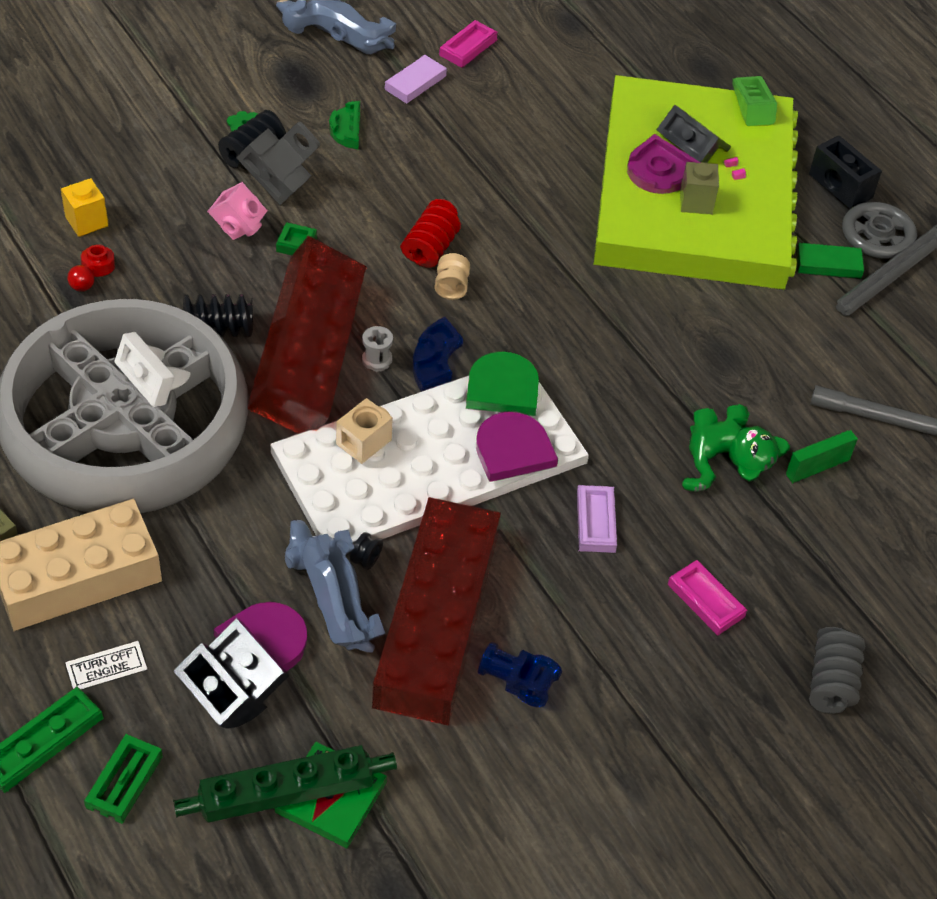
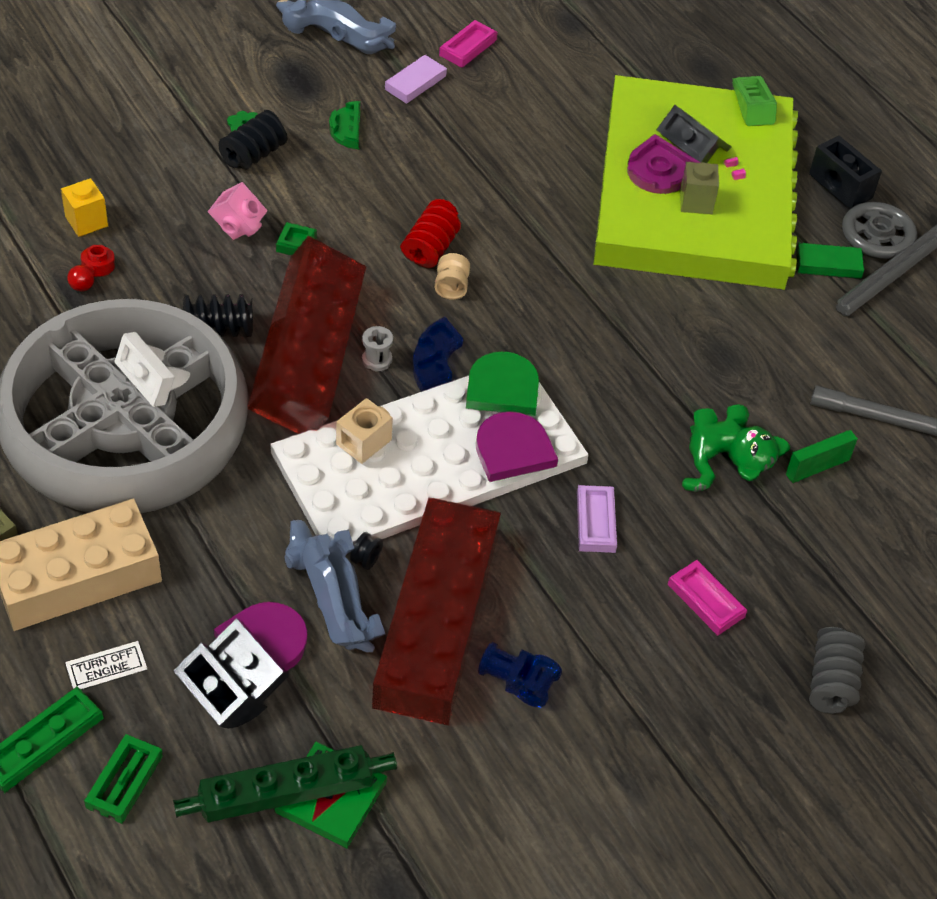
dark grey piece [237,122,320,205] -> none

